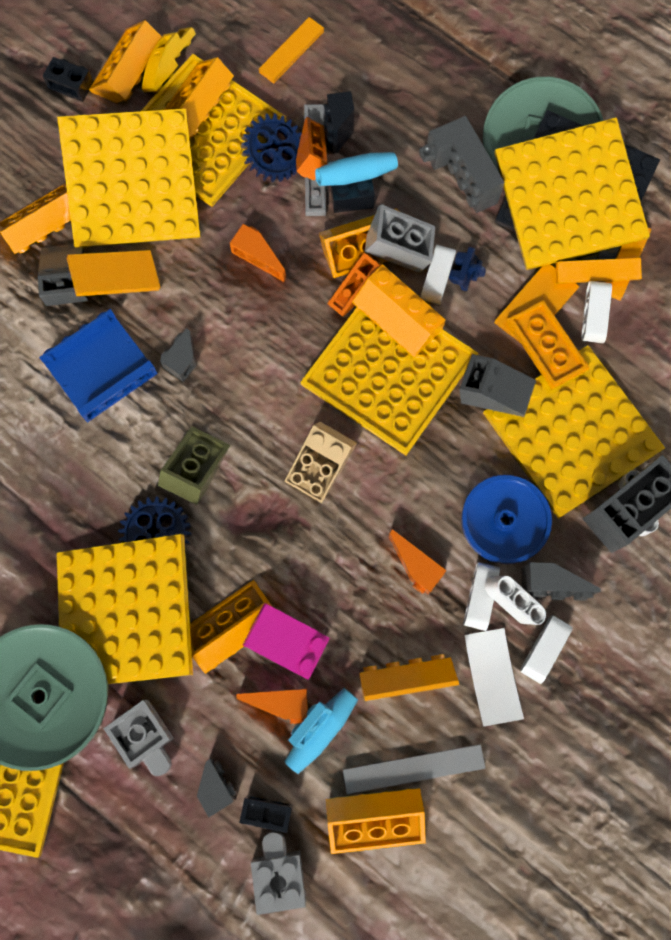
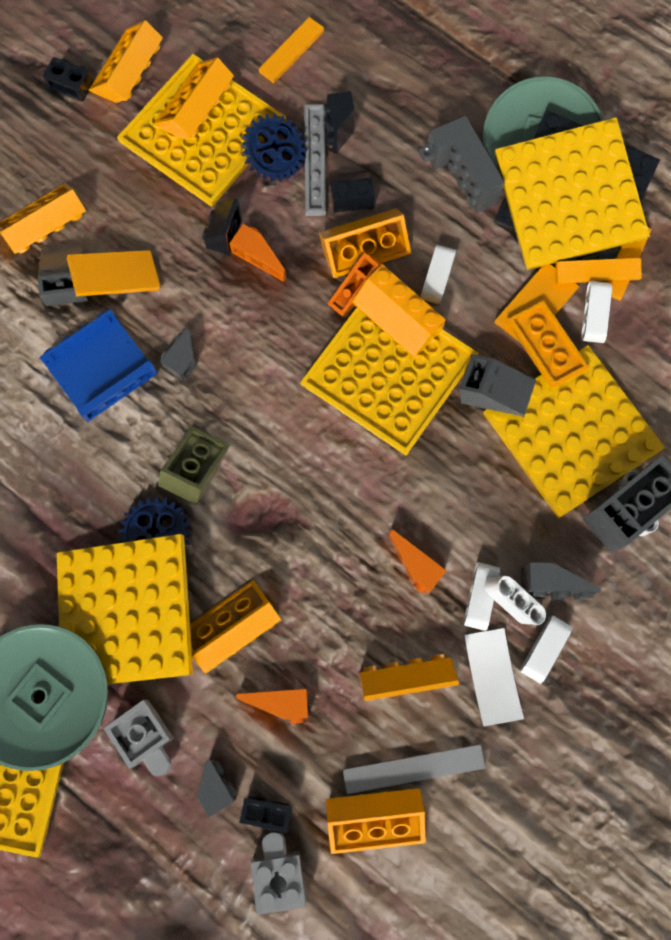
yellow plate [57,109,200,248] -> none
yellow slope [142,27,196,93] -> none
dark pink slope [242,603,330,680] -> none
tan slope [284,422,357,503] -> none
medium azure plate [284,688,358,774] -> none
orange slope [296,117,327,181] -> none
medium azure plate [315,152,398,186] -> none
light grey slope [365,204,435,273] -> none
dark blue hips [449,247,486,291] -> none
blue dish [461,475,552,564] -> none
none -> black slope [202,198,243,255]

